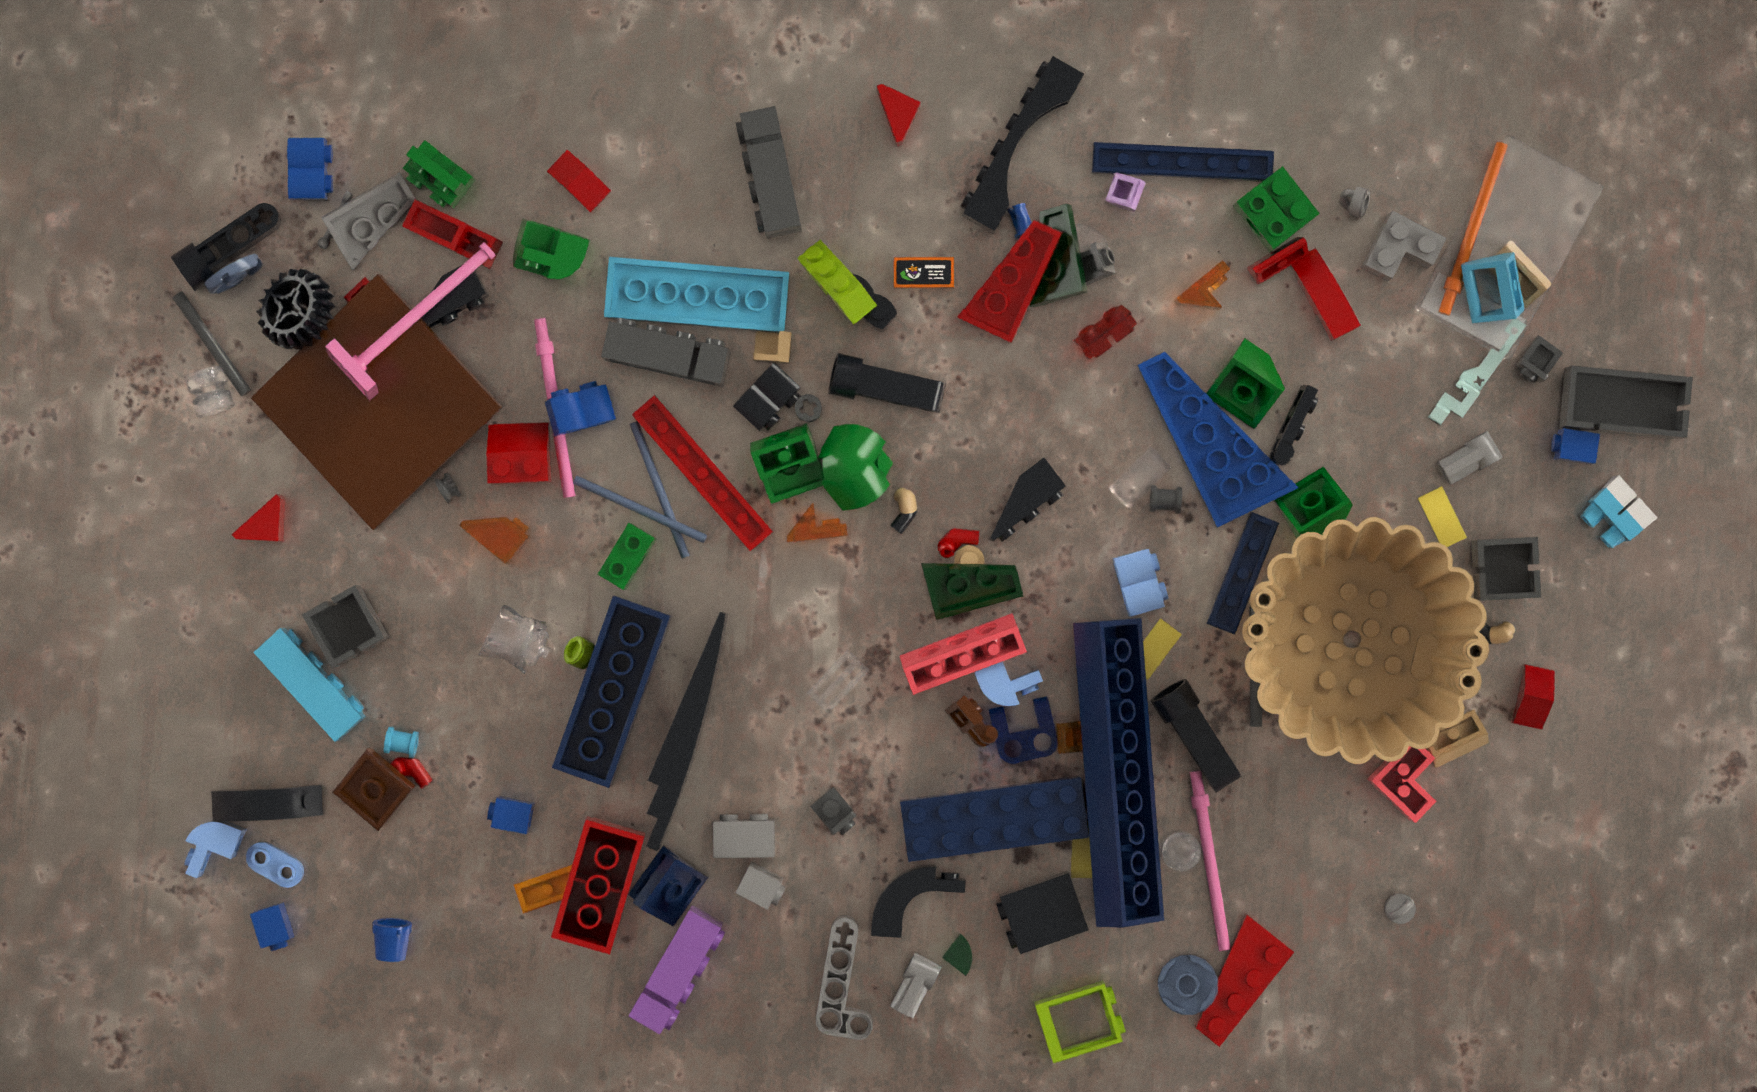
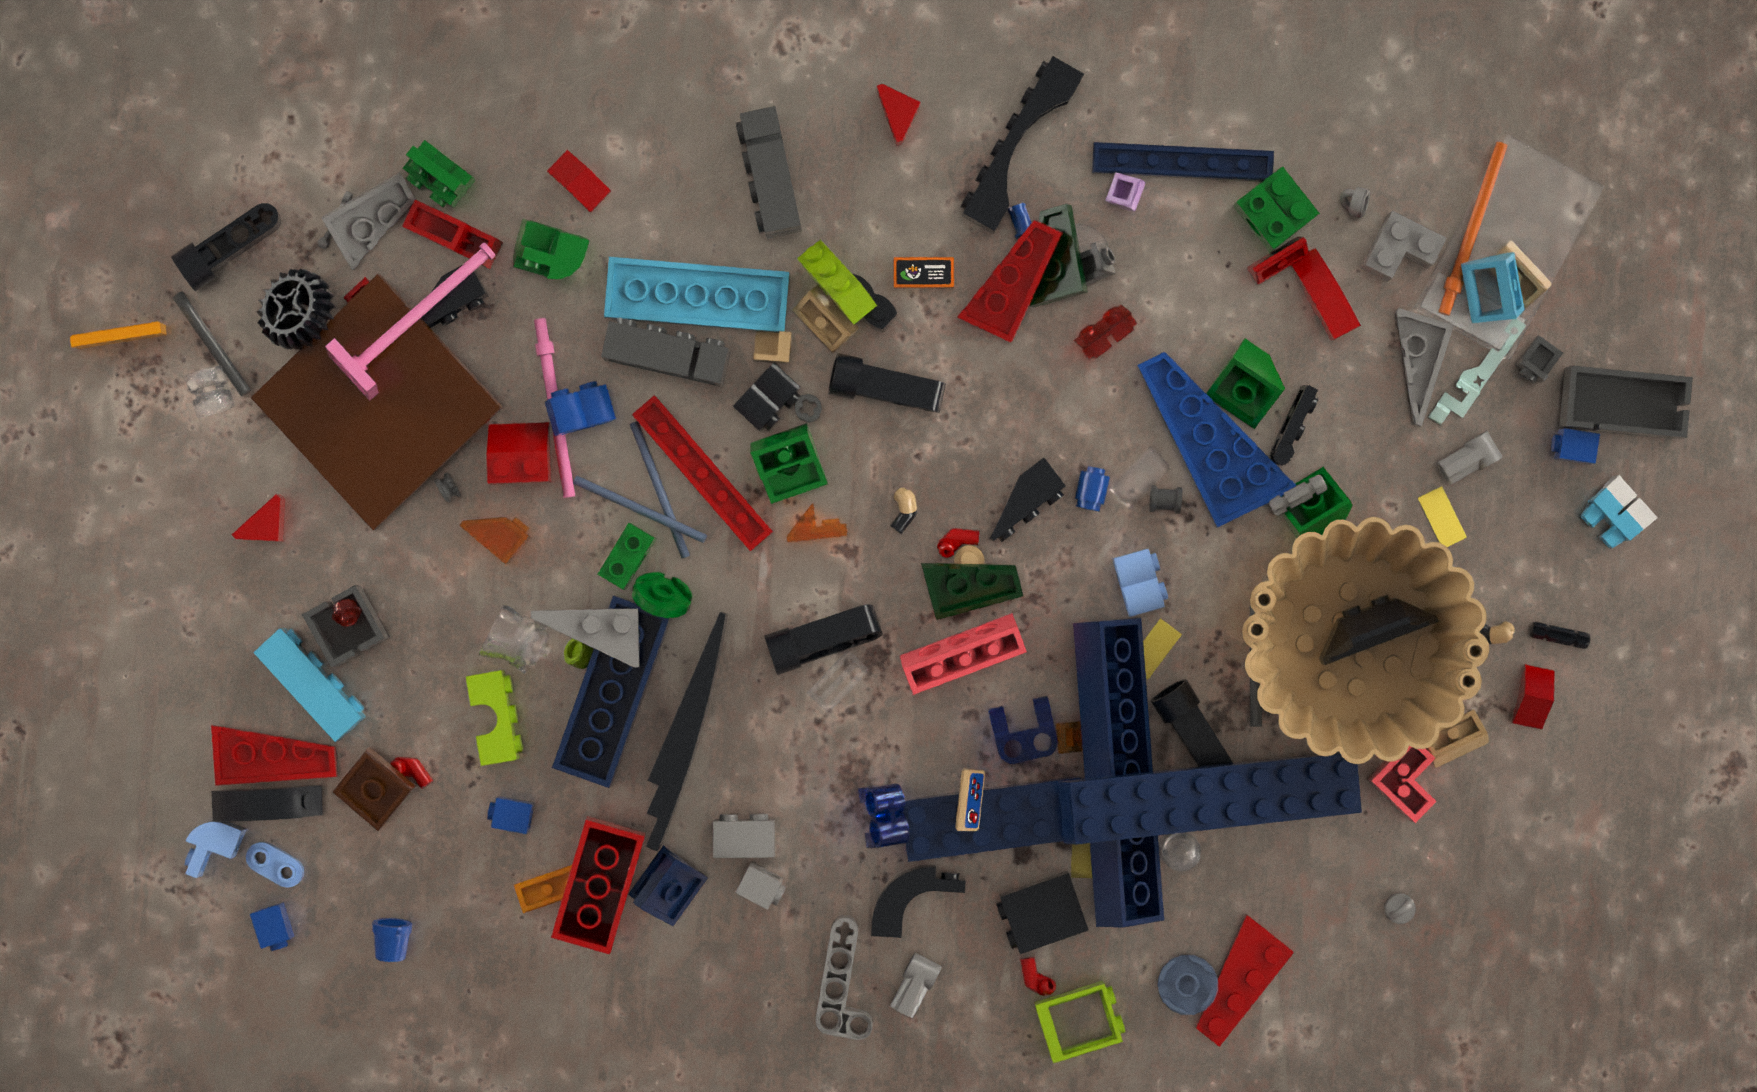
sand blue tile [204,254,263,294] -> none
blue brick [287,138,333,200] -> none
medium azure bush [383,726,419,758] -> none
medium lavender piece [628,905,725,1034] -> none
dark grey bracket [810,787,857,835] -> none
green brick [818,424,893,511] -> none
clear green tile [942,933,972,976] -> none
reddish brown plate [944,695,998,747] -> none
light blue brick [974,661,1043,706] -> none
clear orange slope [1174,260,1230,310] -> none
bright pink bar [1189,770,1231,951] -> none
dark blue tile [1206,512,1279,635] -> none
dark grey piece [1471,537,1541,601] -> none
none -> light orange tile [70,321,167,349]
none -> red wing [211,725,338,786]
none -> clear red plate [332,600,362,627]
none -> lime arch [465,670,523,766]
none -> light grey wing [531,608,640,667]
none -> green tile [632,572,692,618]
none -> black beam [764,604,883,675]
none -> tan slope [792,285,859,353]
none -> clear blue piece [858,783,909,848]
none -> slope [955,768,985,831]
none -> red arm [1020,957,1056,996]
none -> dark blue brick [1058,752,1362,845]
none -> blue brick [1075,466,1110,512]
none -> light grey axle [1269,475,1327,516]
none -> black wedge [1319,595,1439,665]
none -> light grey wing [1396,308,1454,427]
none -> black axle [1530,622,1590,649]

